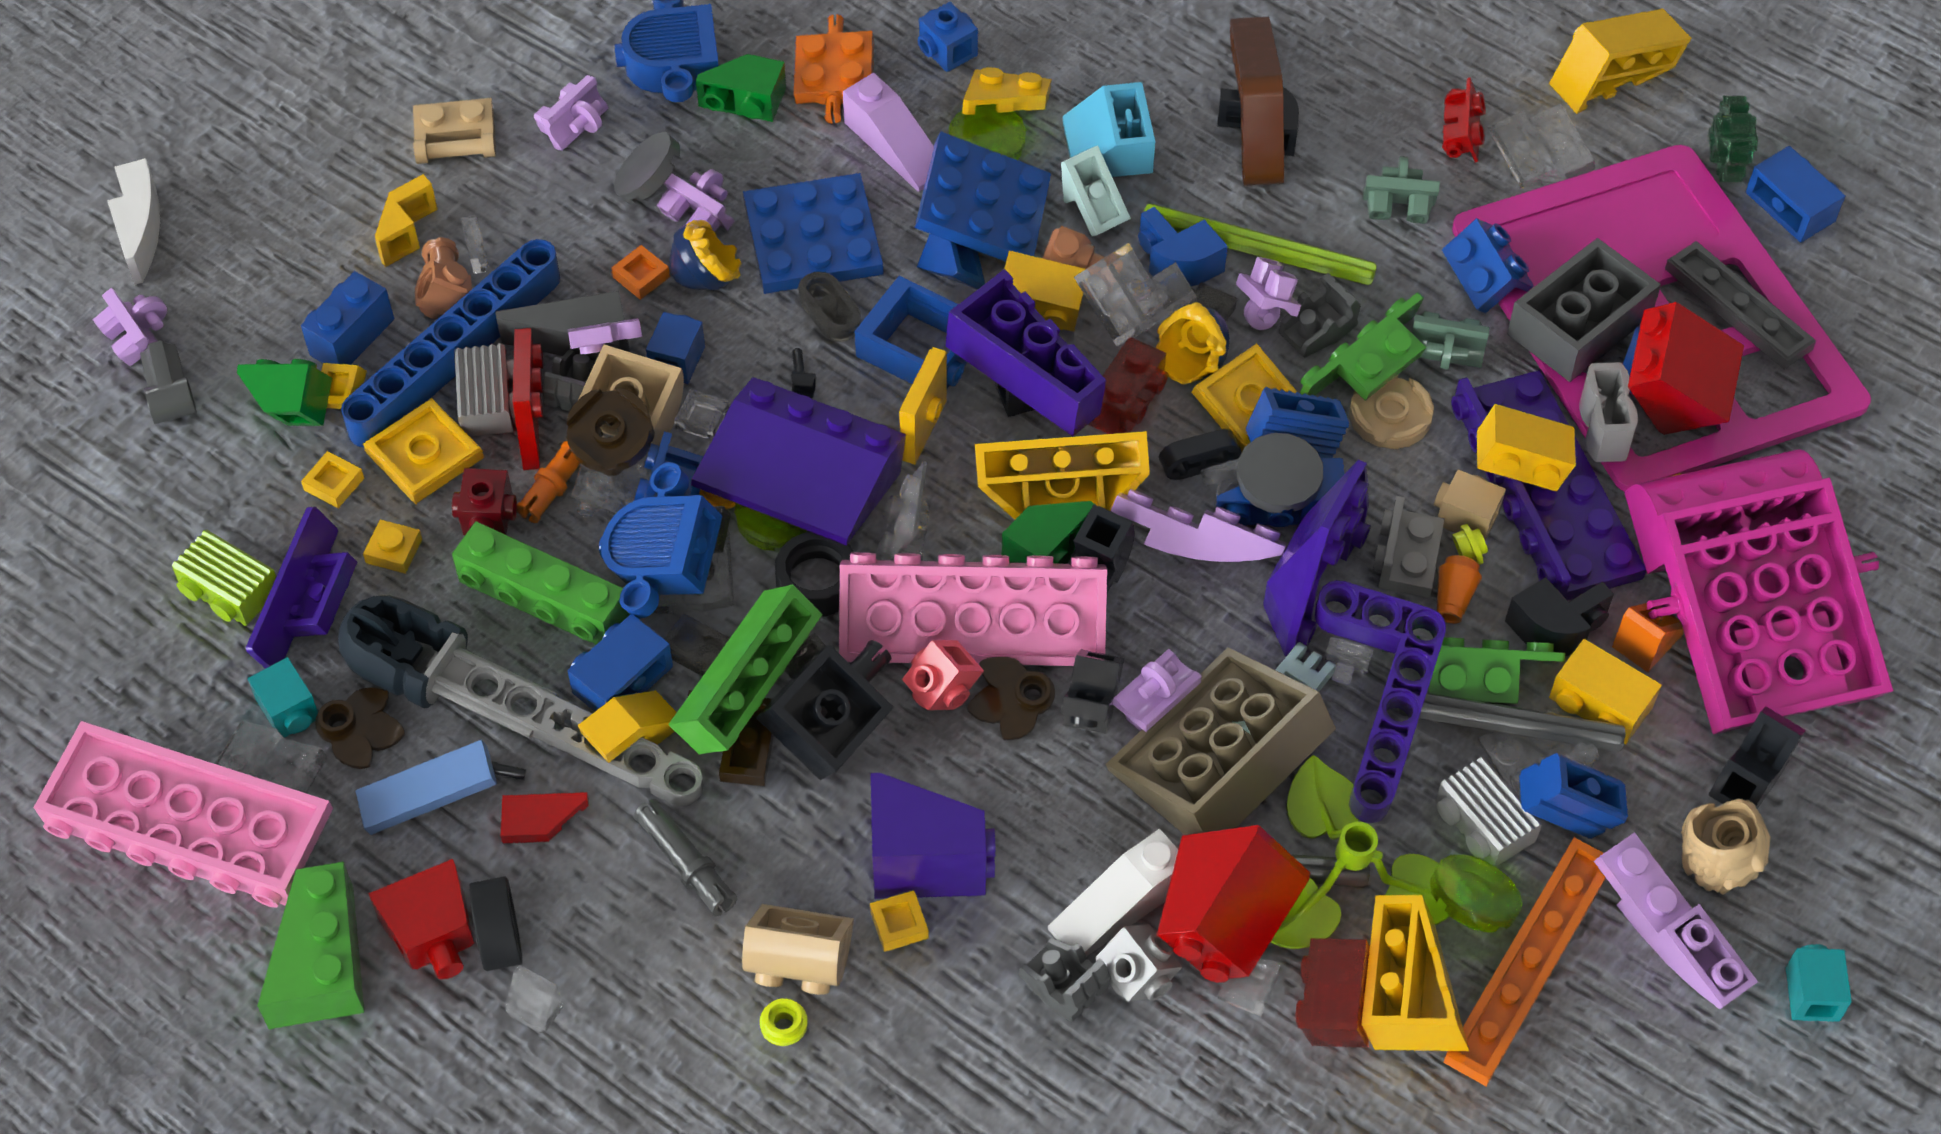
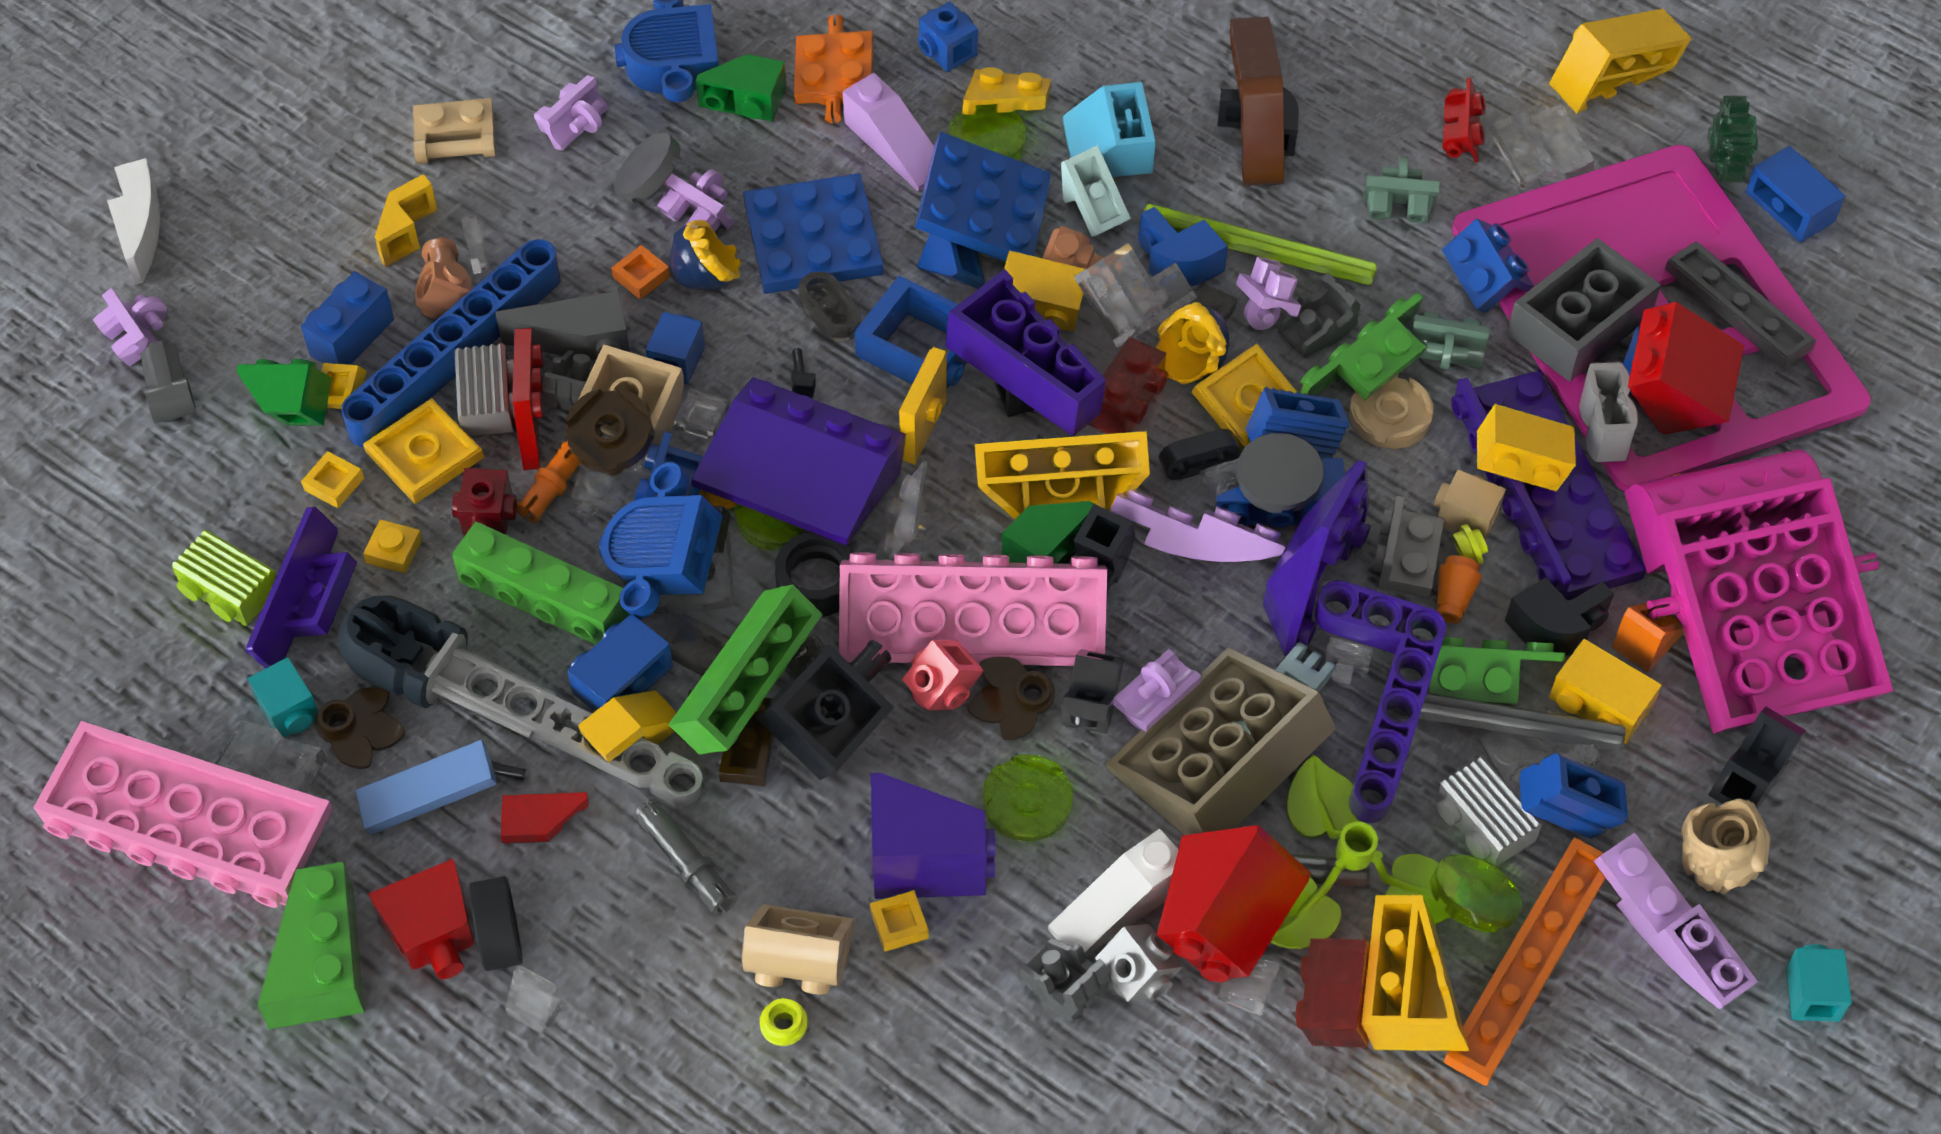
lavender plate [567,318,642,354] -> none
none -> clear neon green tile [983,754,1073,842]

